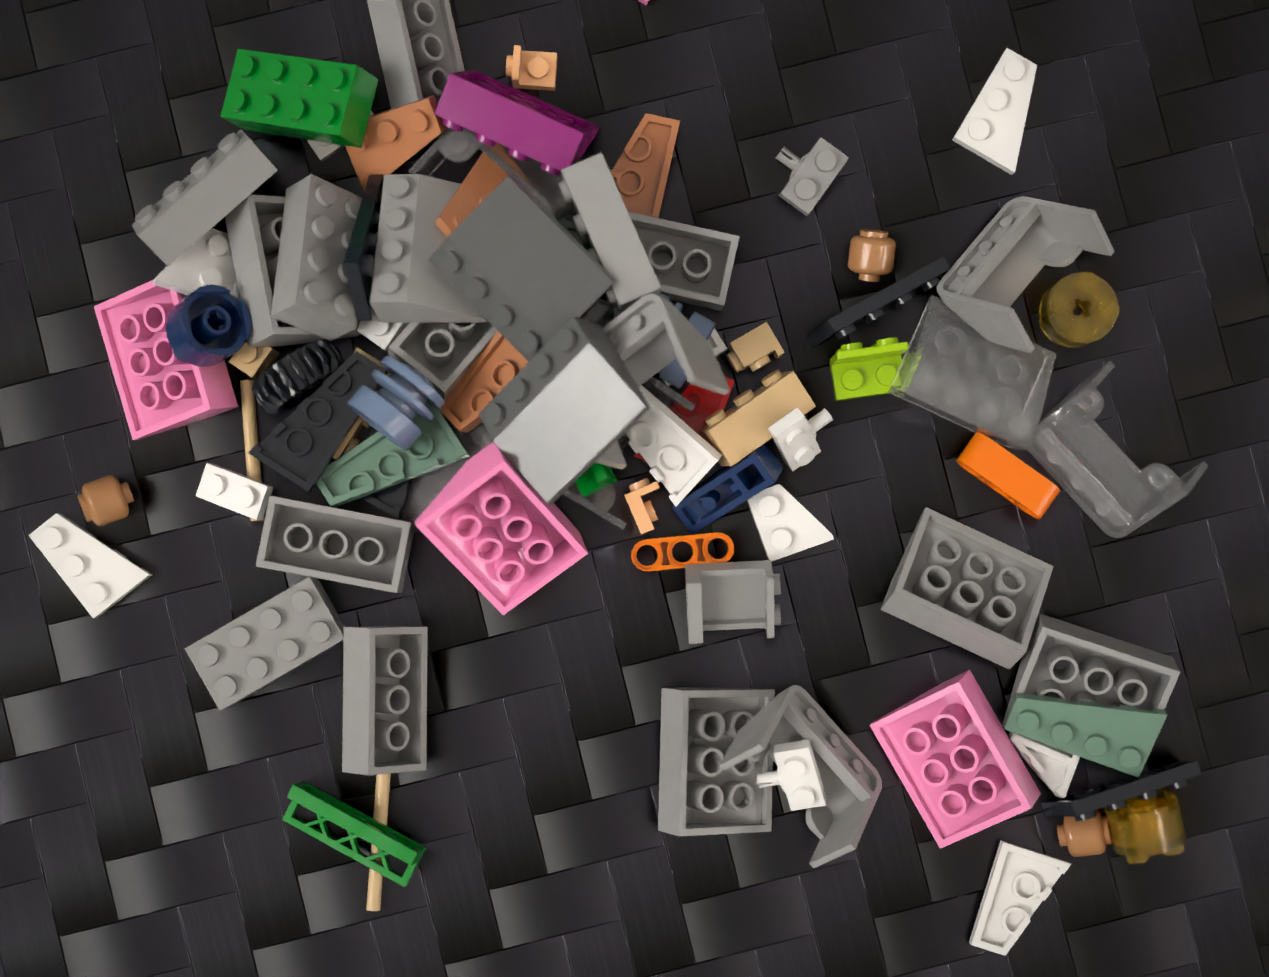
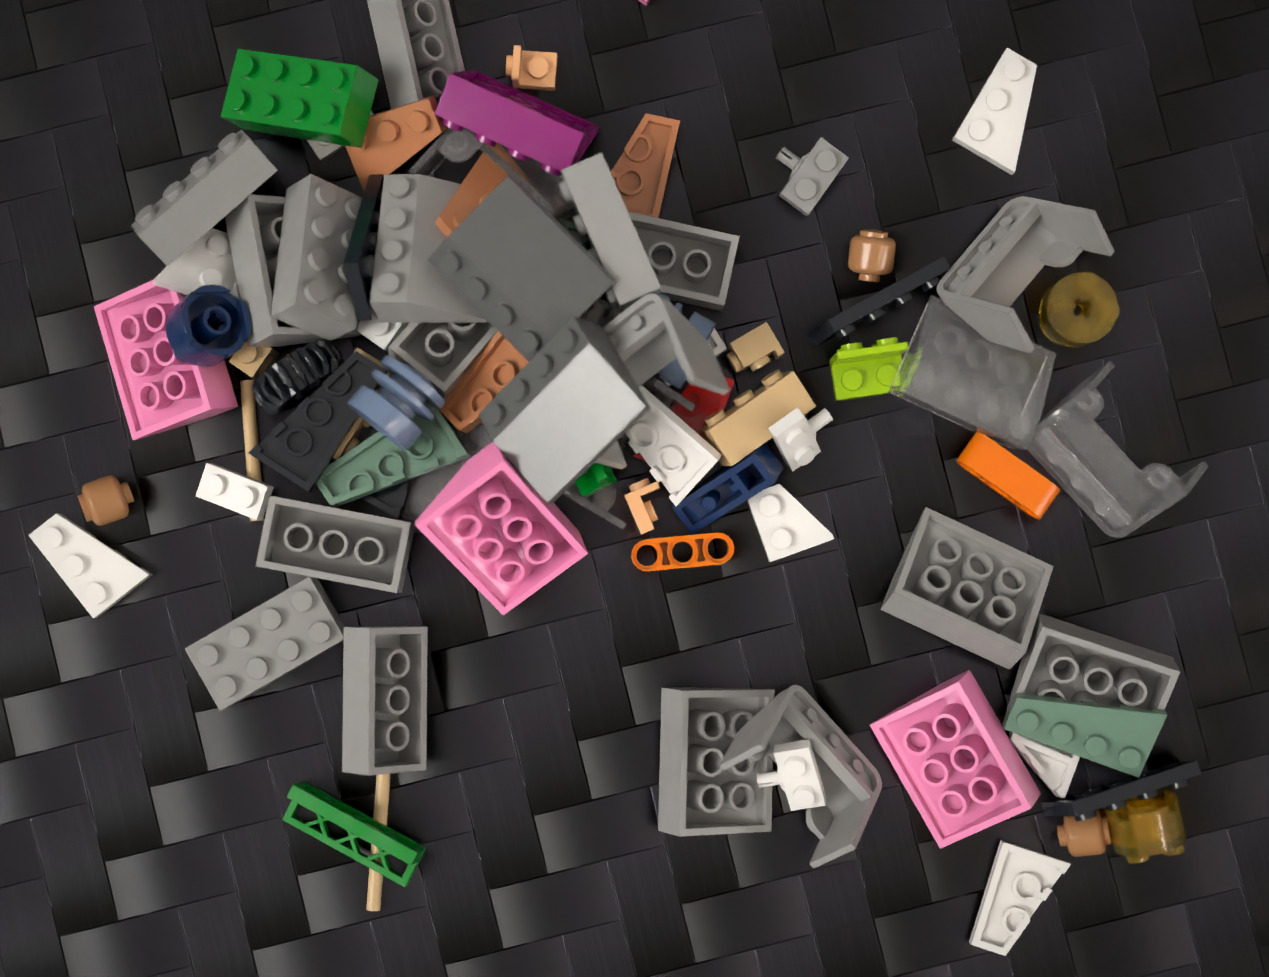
light grey panel [685,560,781,644] -> none

